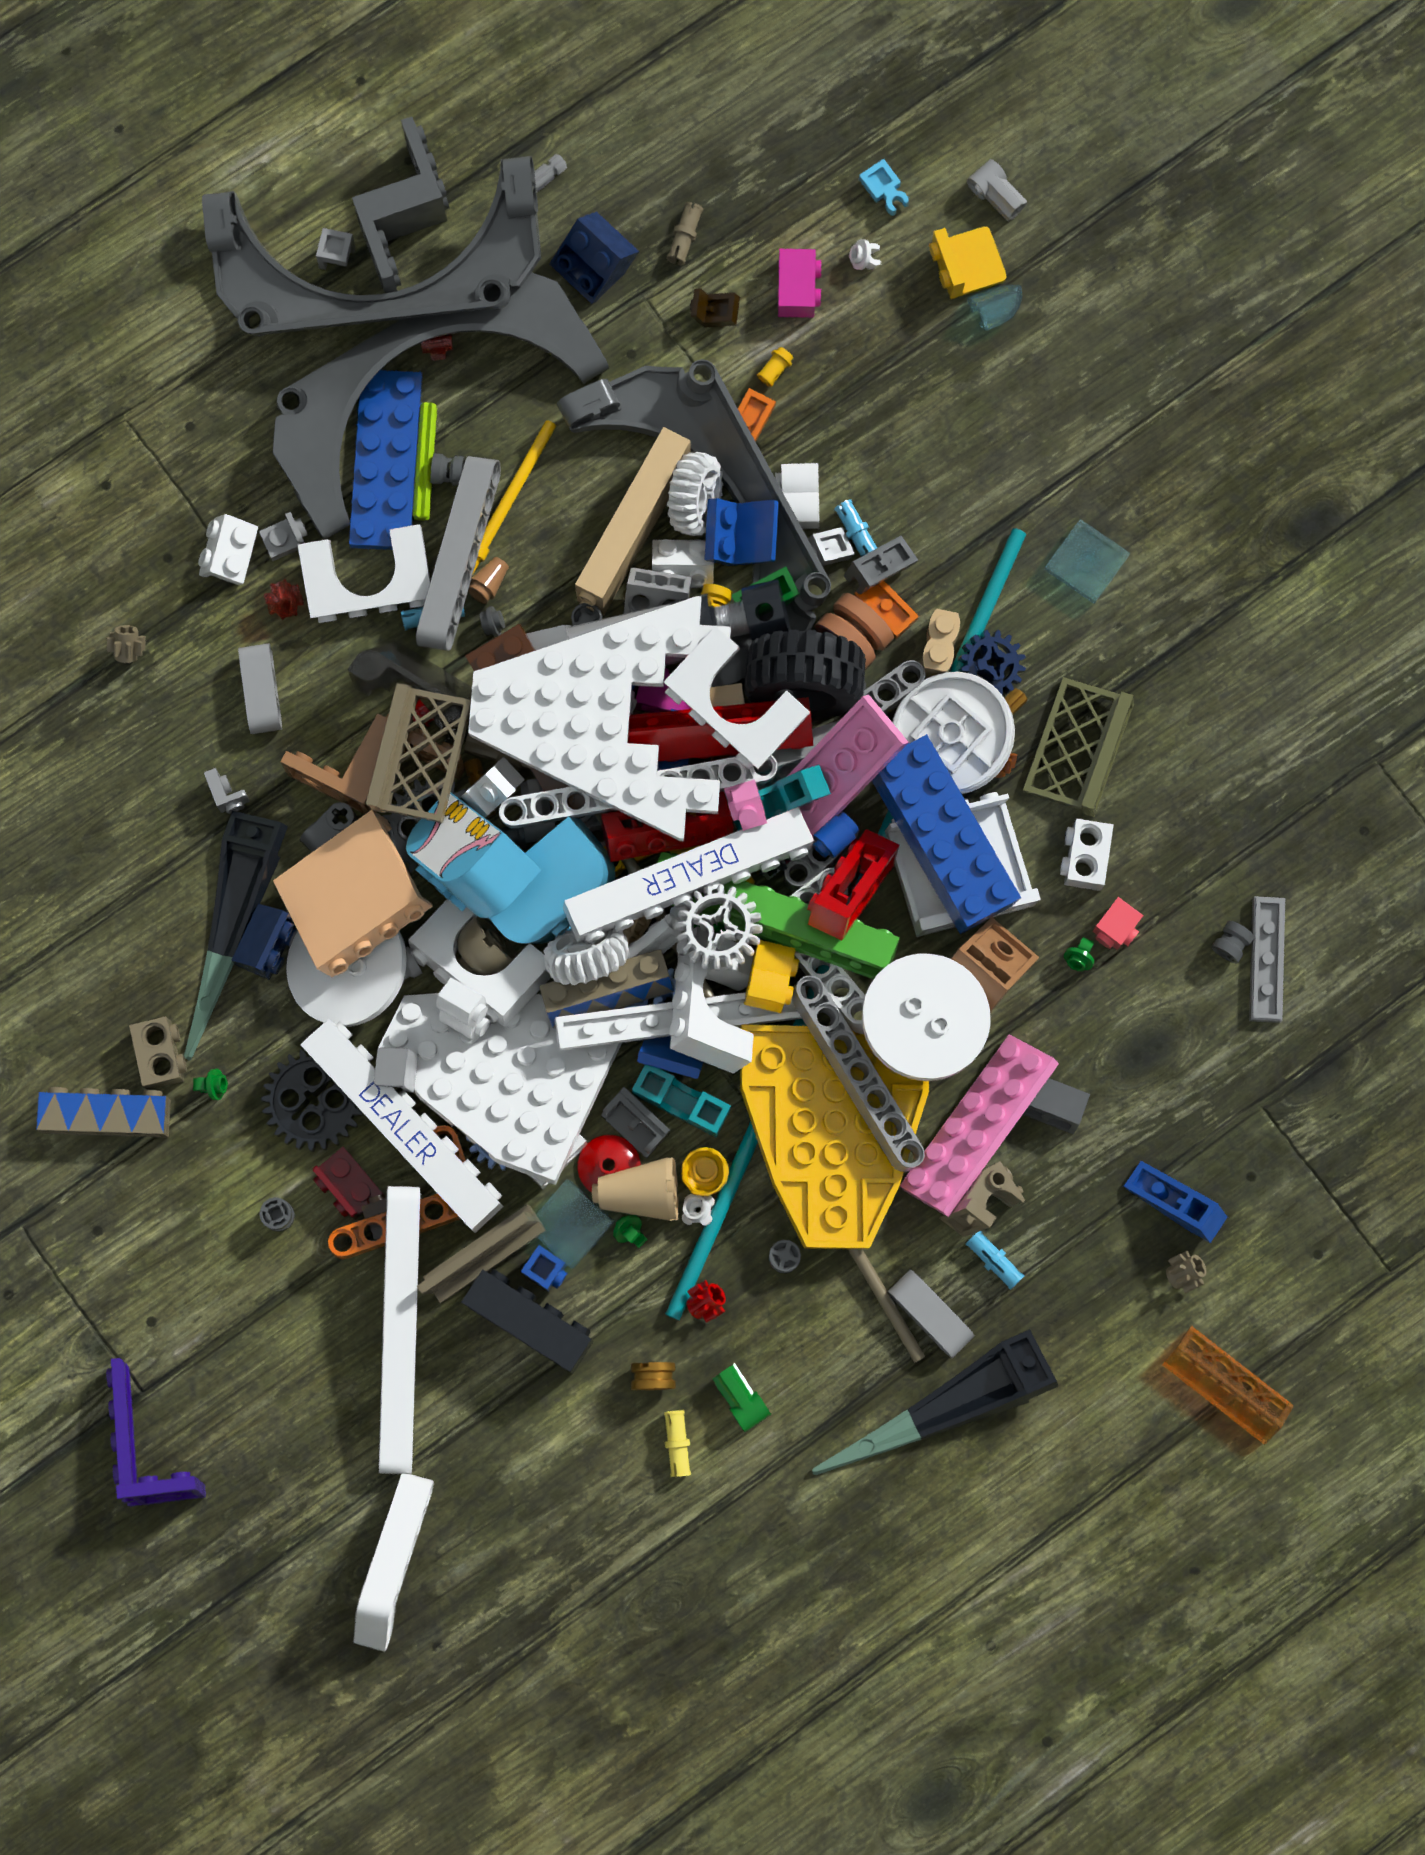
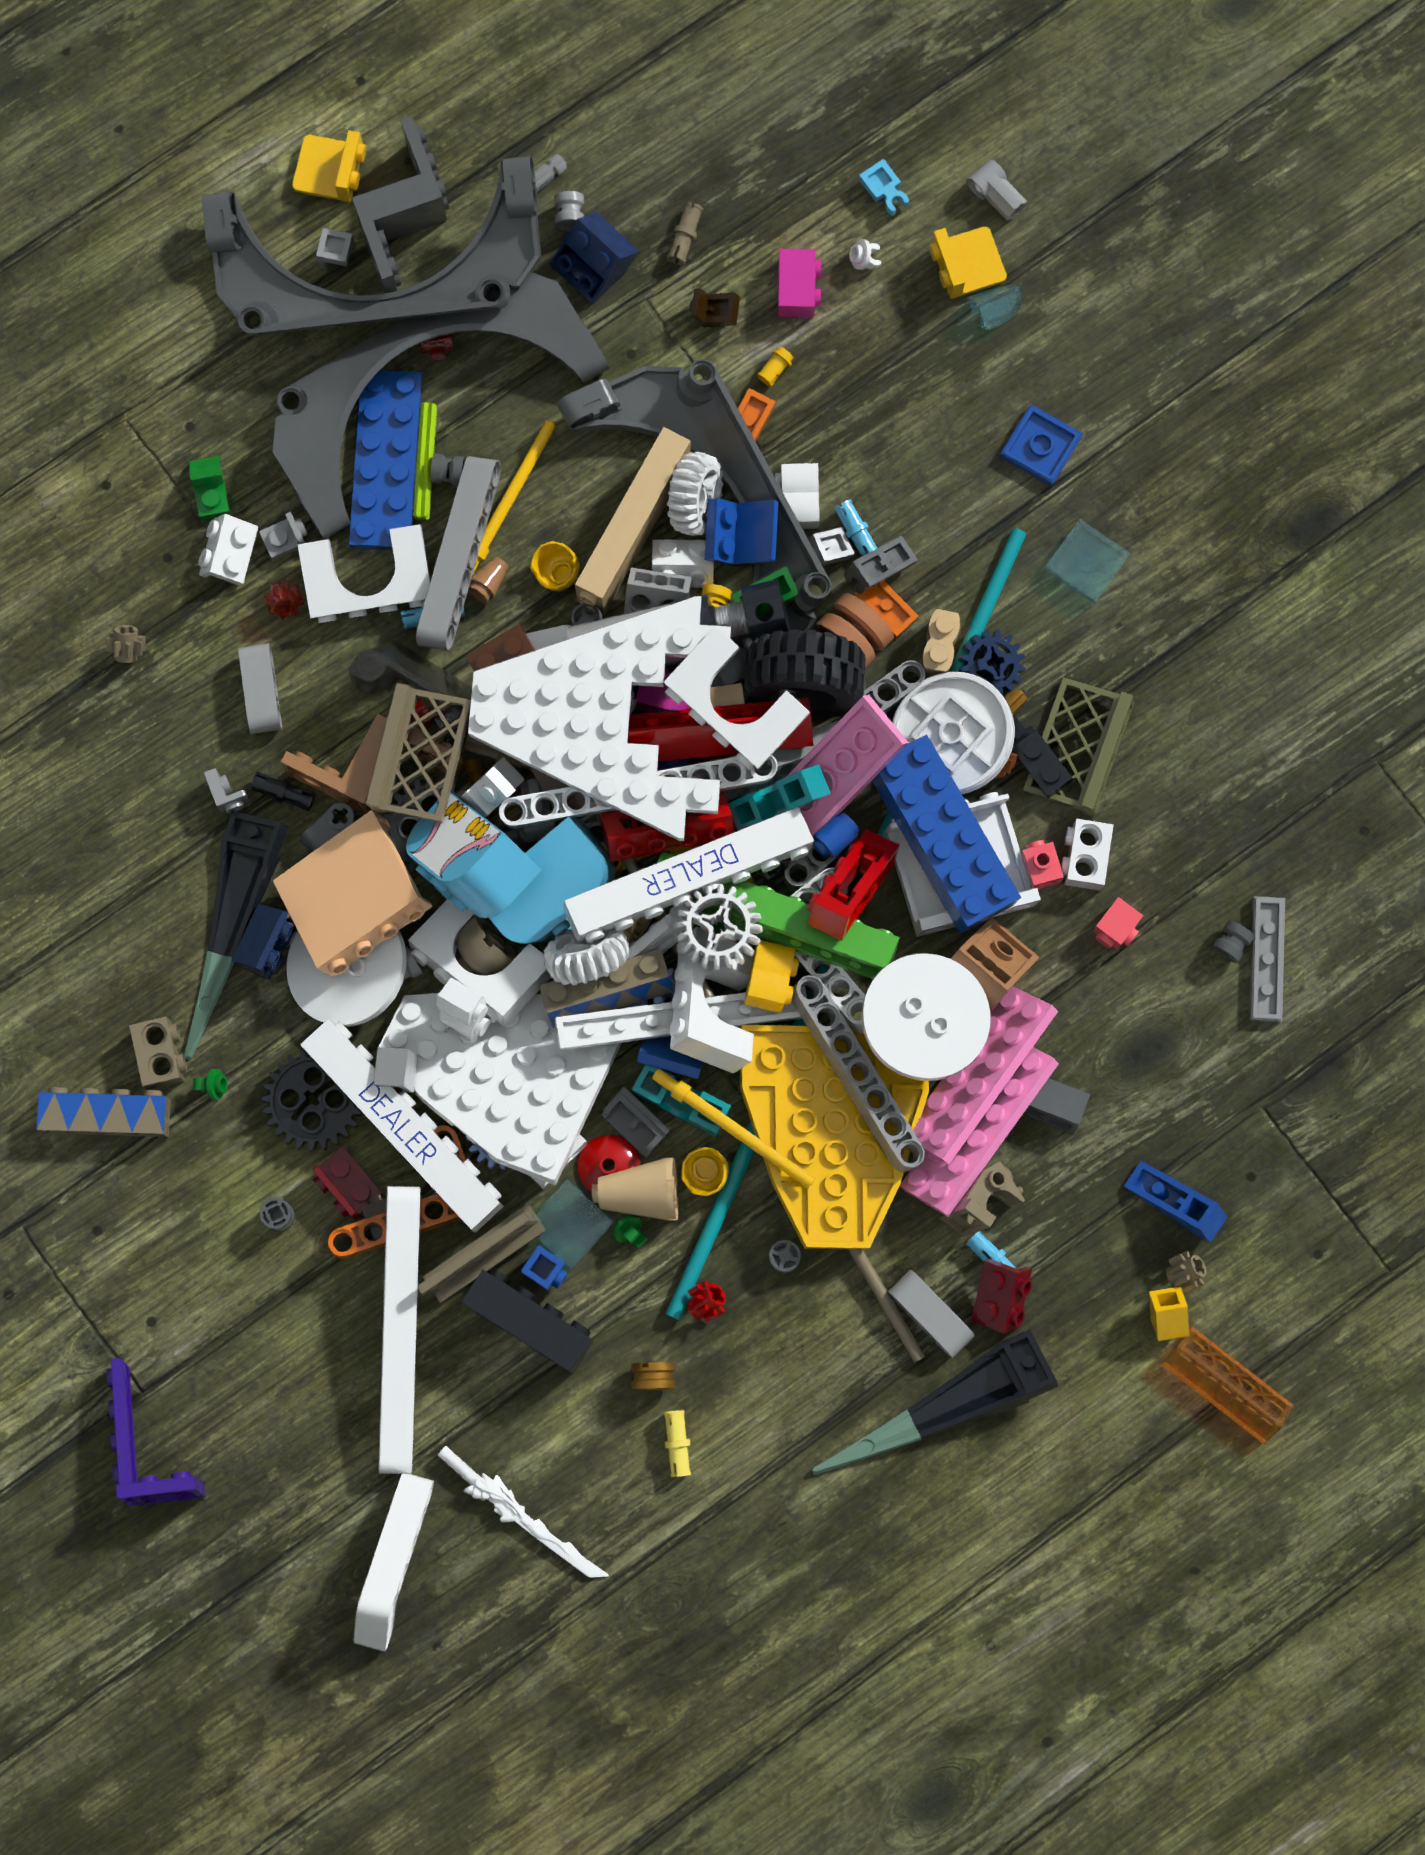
dark grey plate [480,606,505,637] -> none
white plate [682,1194,715,1226] -> none
green piece [712,1364,771,1433] -> none
bright pink brick [724,779,767,831] -> none
green plate [1064,937,1094,971] -> none
none -> green slope [189,456,231,521]
none -> black pin [250,771,316,812]
none -> yellow bracket [293,130,366,203]
none -> white sword [438,1446,609,1578]
none -> yellow hair [530,541,580,592]
none -> light grey wheel [554,191,584,231]
none -> yellow bar [652,1069,816,1189]
none -> bright pink plate [910,986,1058,1165]
none -> dark red bracket [971,1259,1032,1334]
none -> blue tile [1000,404,1083,487]
none -> black hinge [1012,716,1073,799]
none -> coral brick [1021,840,1064,889]
none -> yellow brick [1149,1286,1189,1341]

